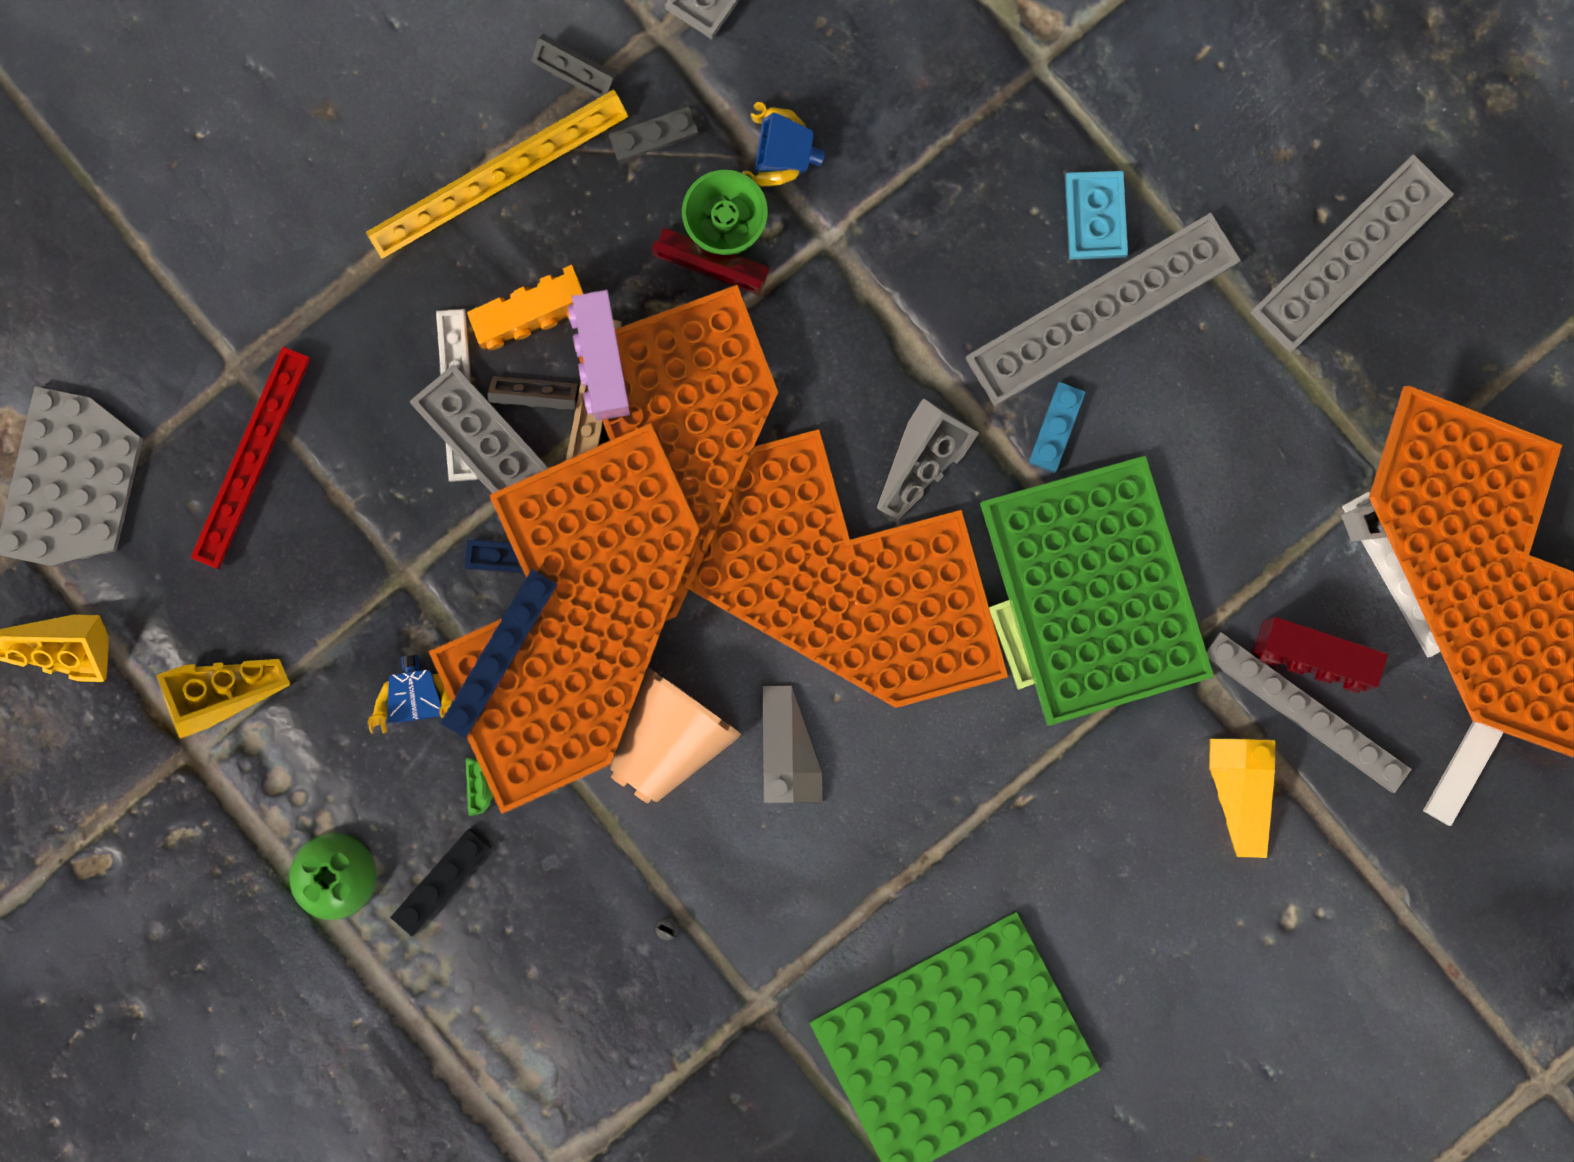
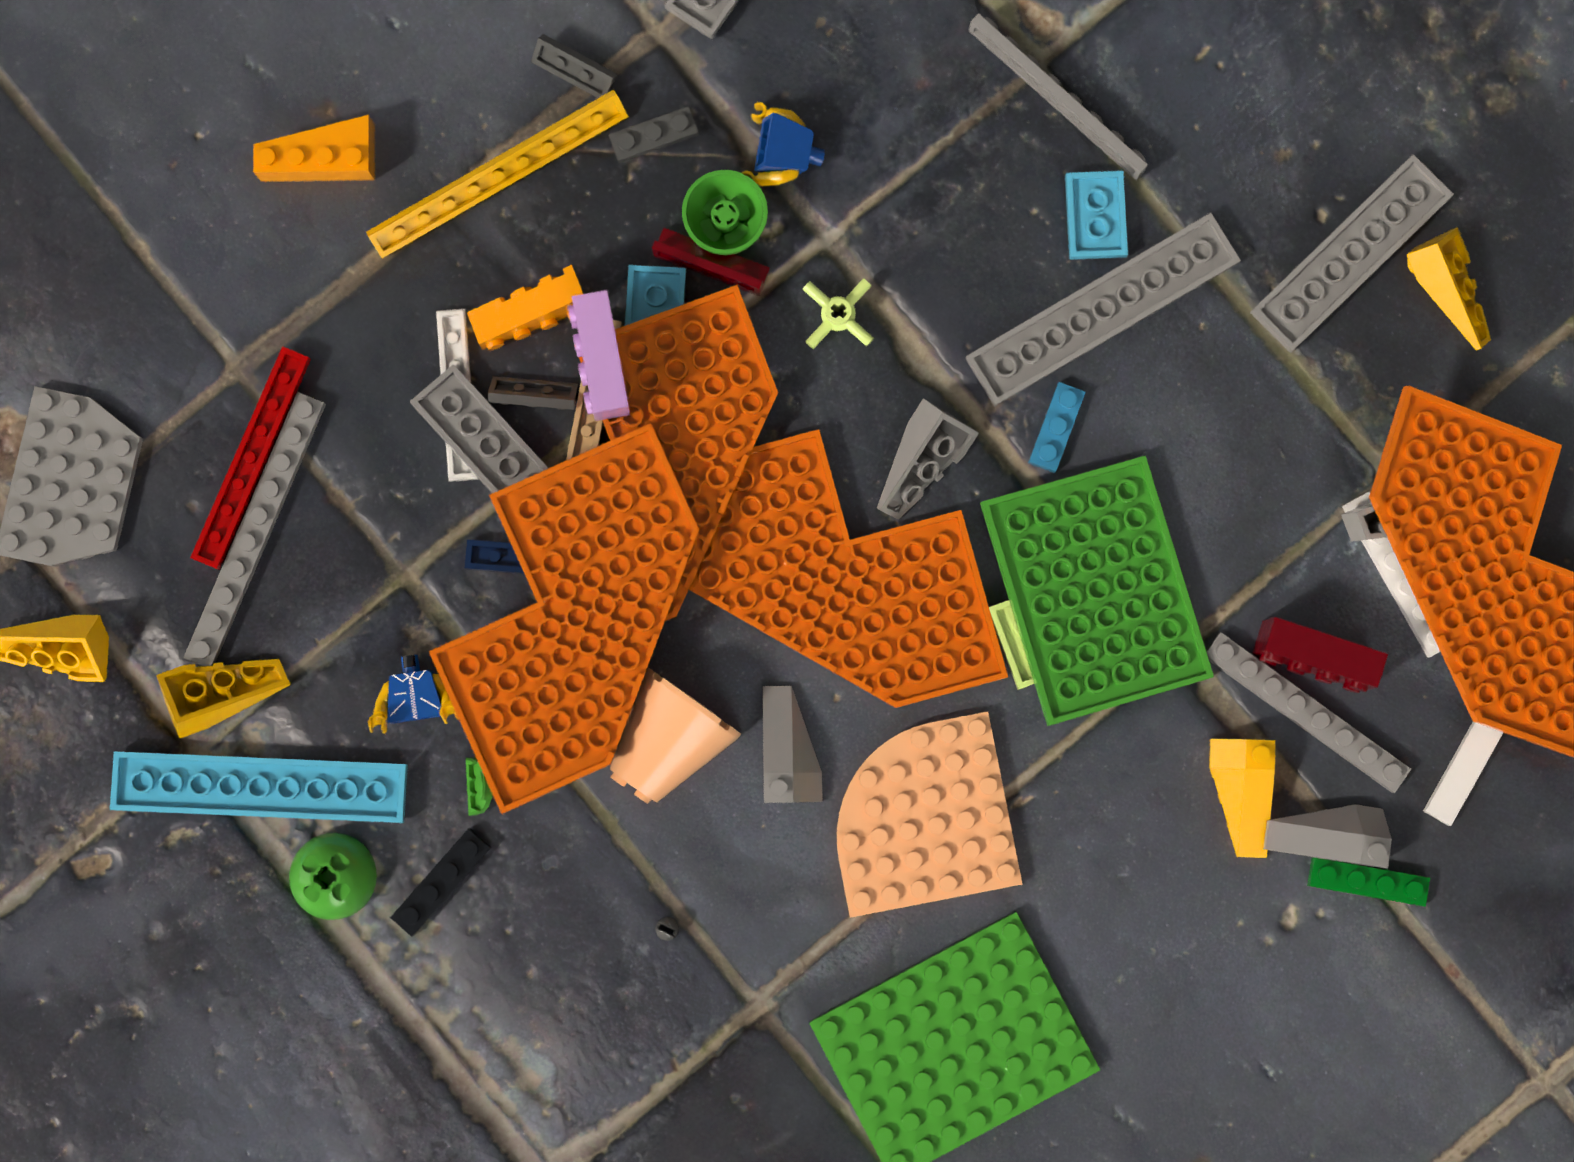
dark blue plate [440,570,558,739] -> none
none -> medium azure plate [110,751,408,823]
none -> light grey plate [183,392,326,666]
none -> light orange wedge [253,115,375,182]
none -> medium azure plate [625,265,686,326]
none -> yellowish green bar [803,278,874,349]
none -> light nougat plate [837,712,1022,918]
none -> light grey plate [969,13,1148,180]
none -> light grey wedge [1263,804,1392,869]
none -> green plate [1307,857,1430,907]
none -> yellow wedge [1406,227,1491,350]

